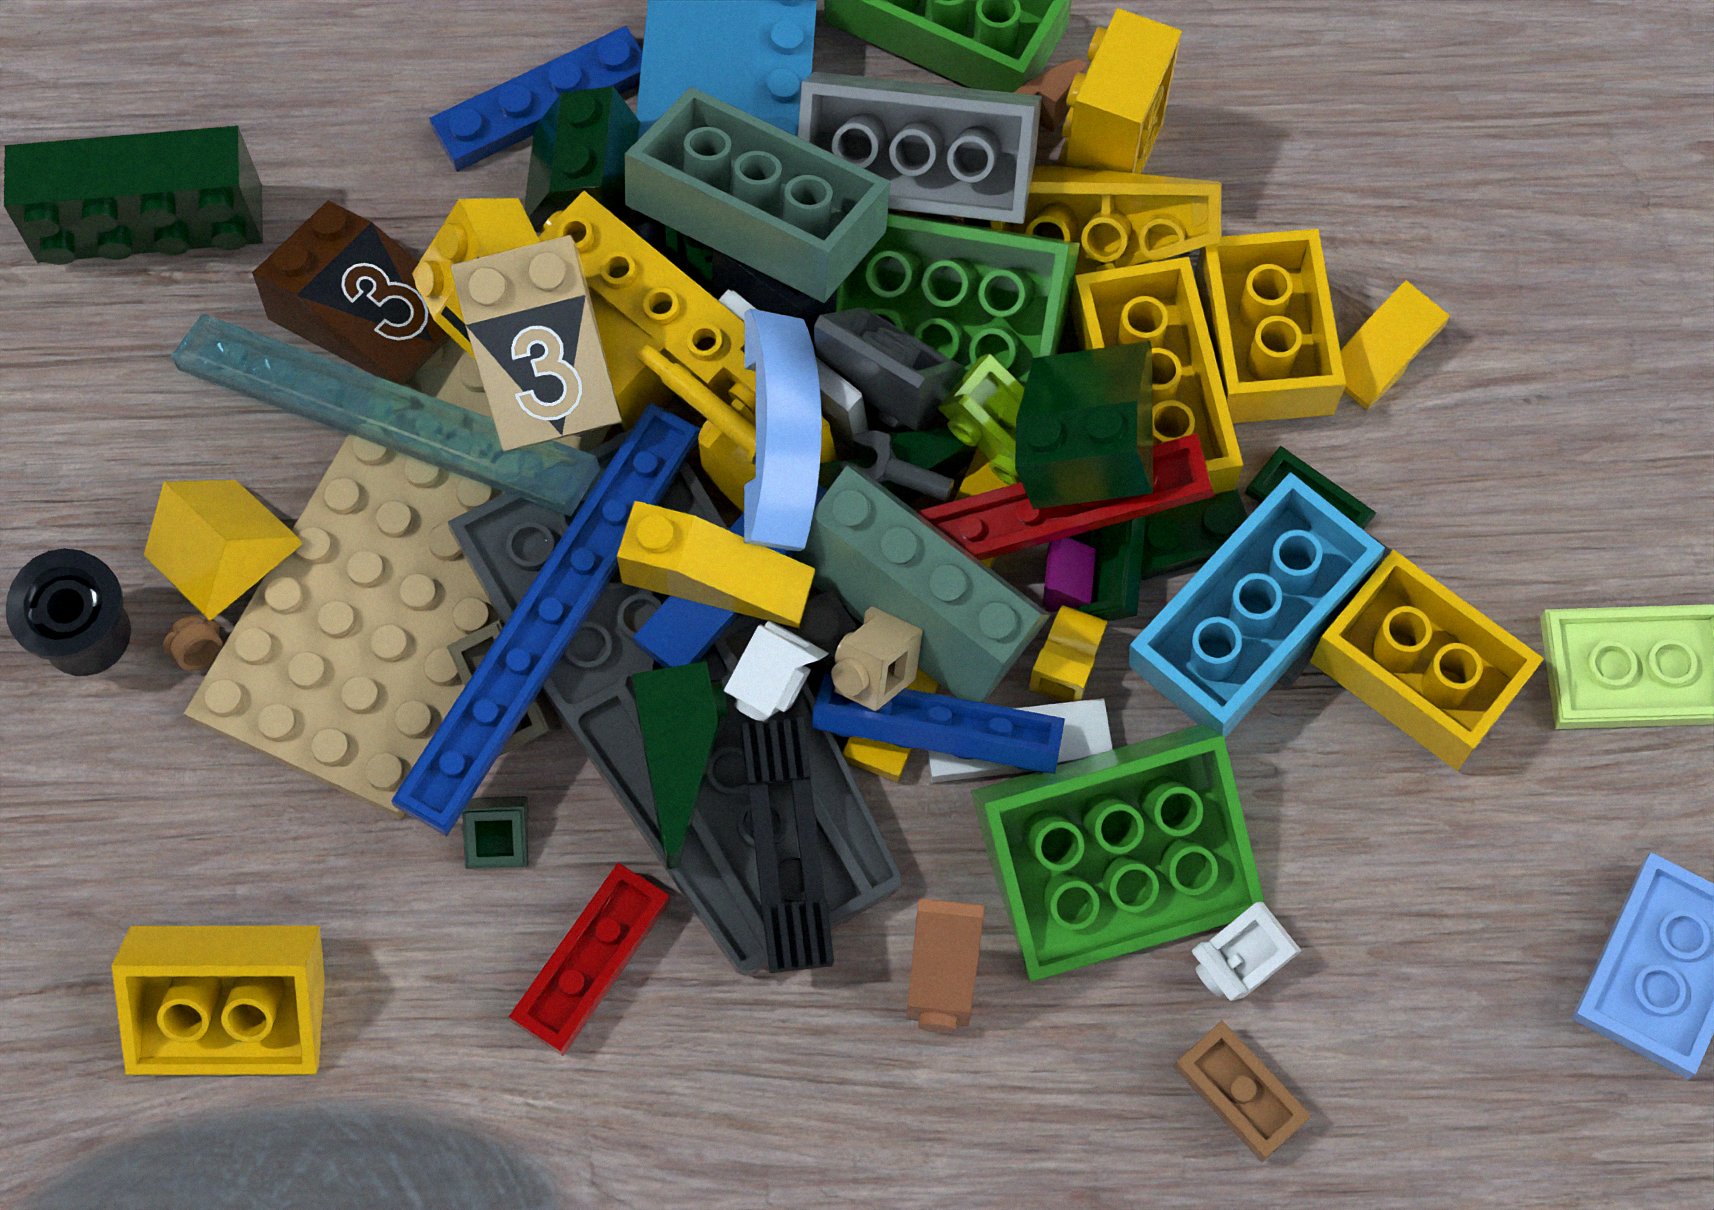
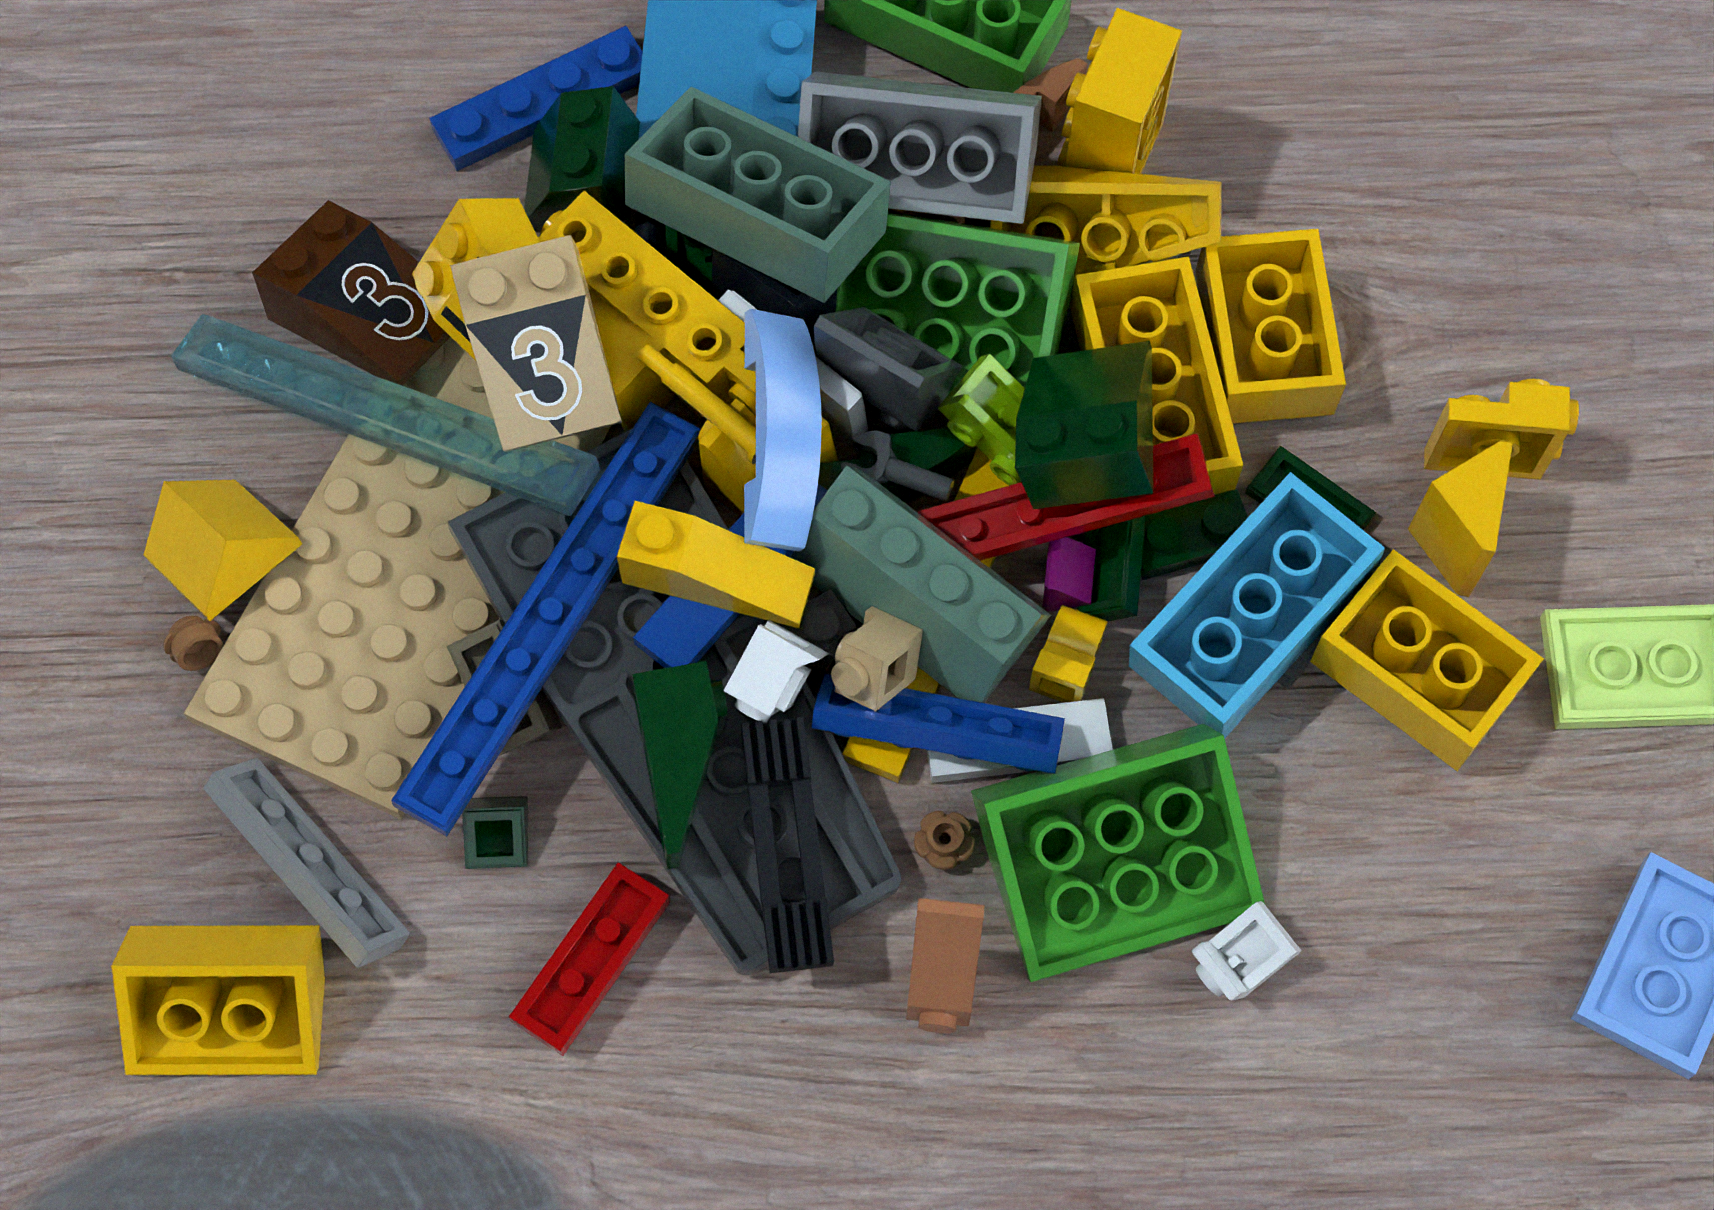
dark green brick [4,125,263,265] -> none
black piece [6,548,131,676] -> none
medium nougat plate [1173,1020,1312,1163] -> none
yellow slope [1340,280,1450,410] -> none
none -> light grey plate [203,758,411,968]
none -> medium nougat plate [914,810,975,870]
none -> yellow slope [1408,440,1513,597]
none -> yellow plate [1424,379,1579,480]

